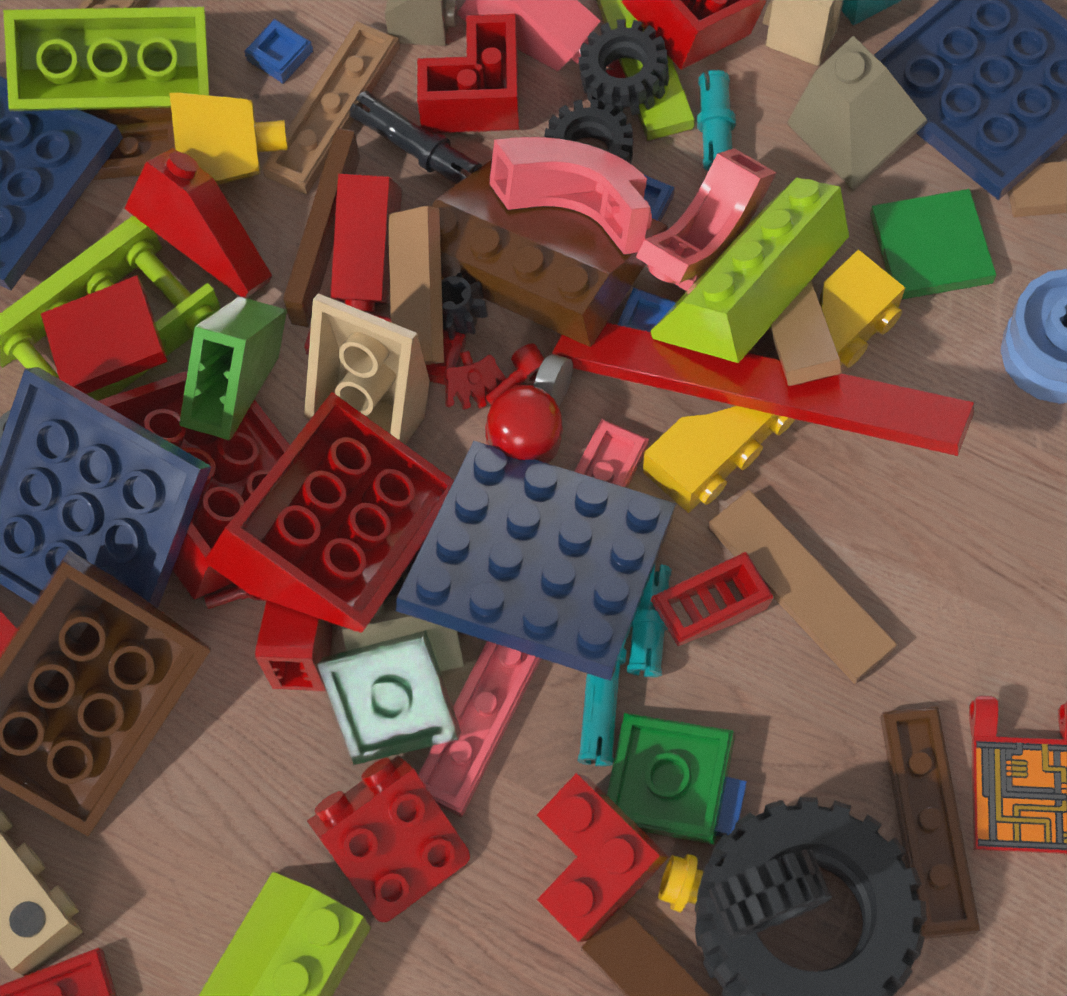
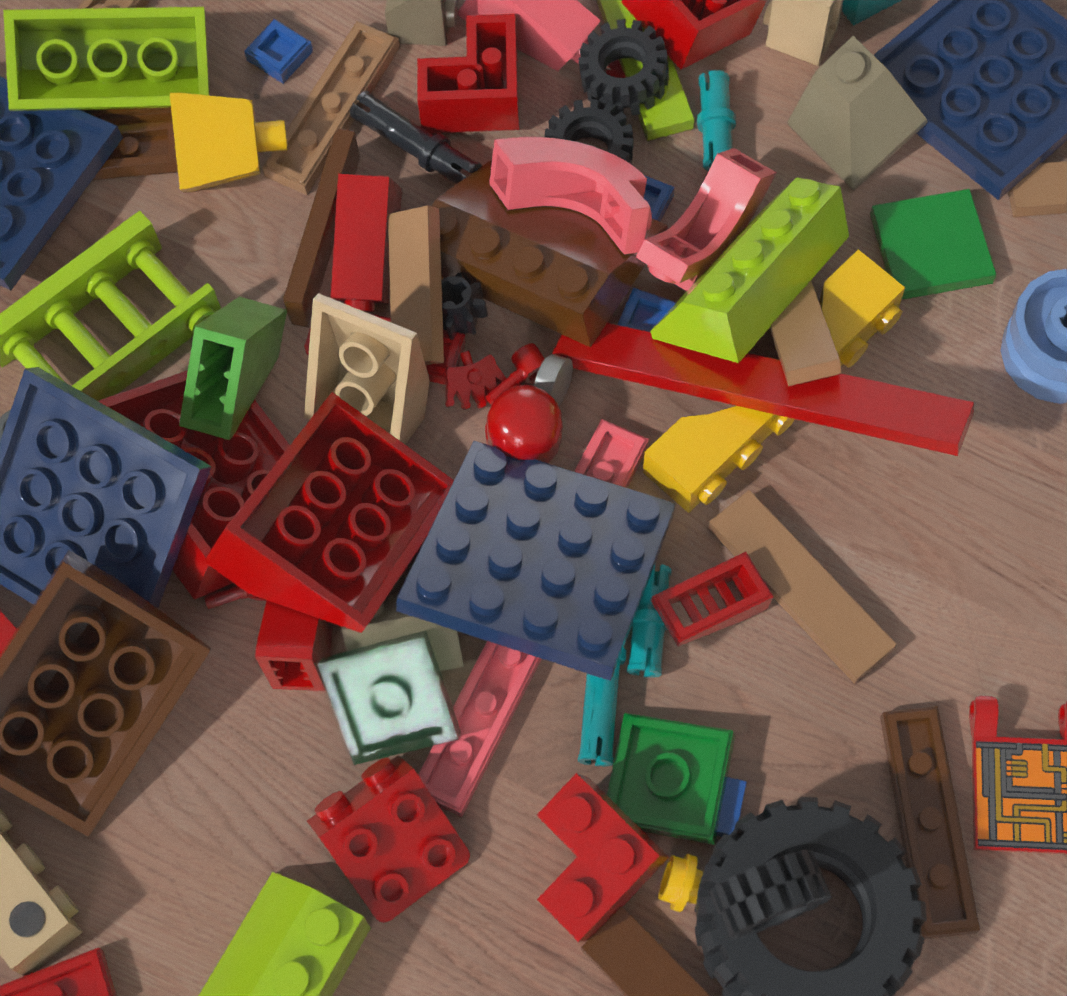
red tile [41,275,168,394] -> none
red slope [124,148,273,298] -> none

